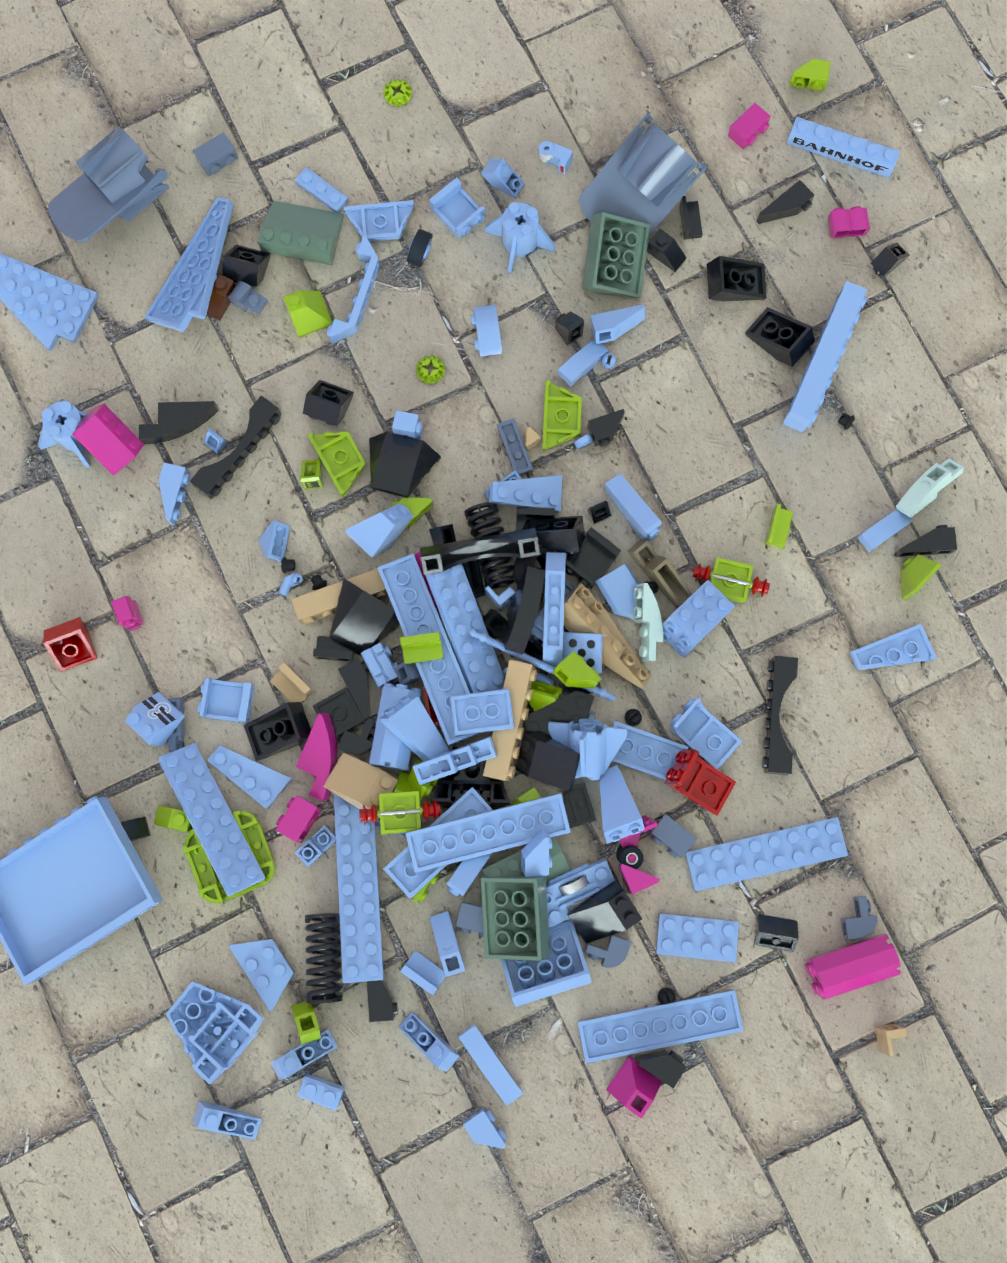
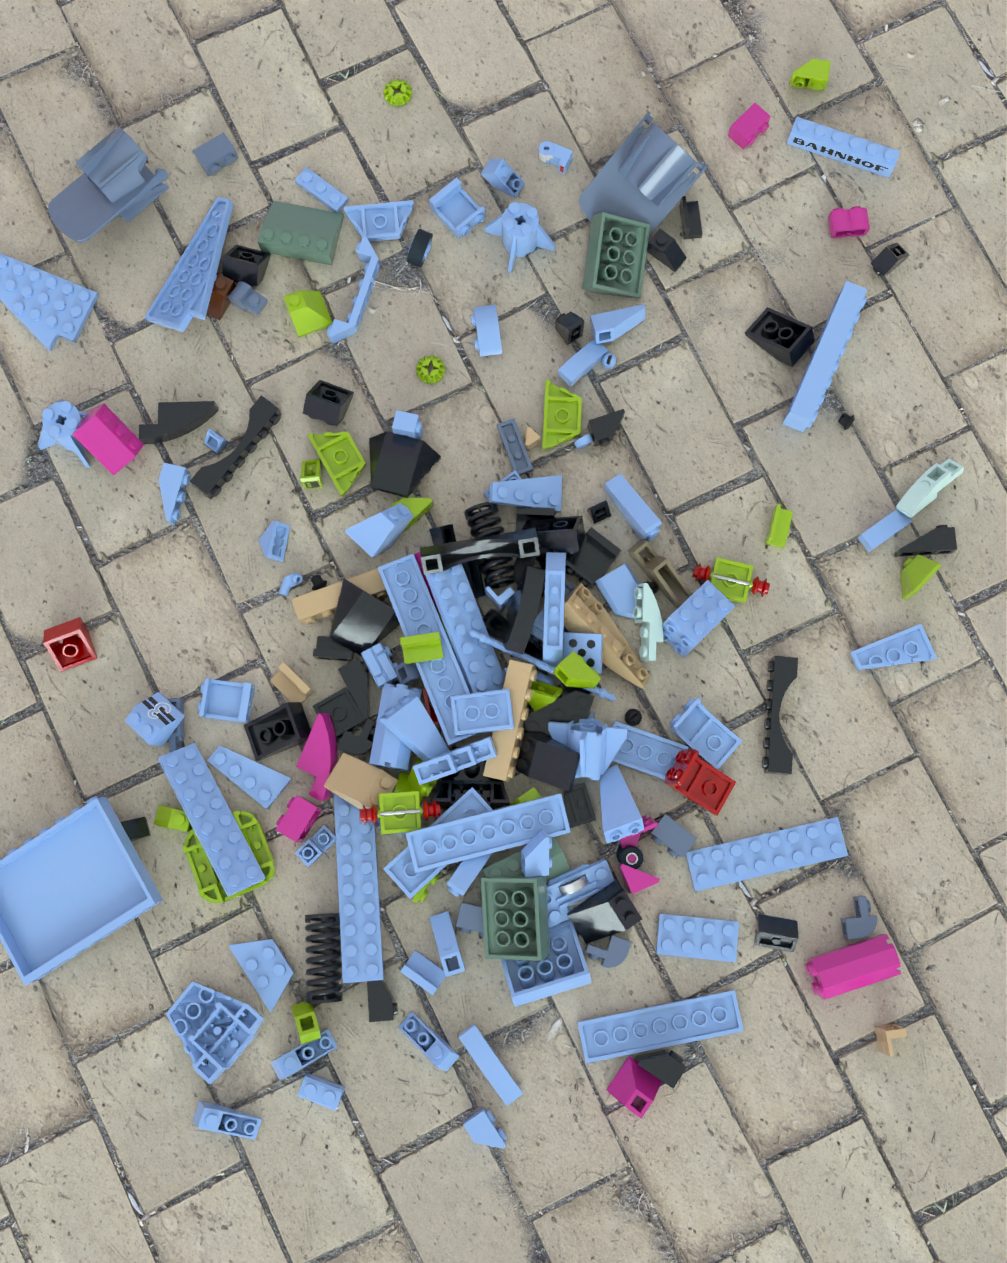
dark pink brick [111,596,143,631] -> none
black piece [281,557,295,574] -> none
black piece [657,987,675,1004] -> none
black slope [706,256,767,301] -> none
black slope [756,180,815,224] -> none

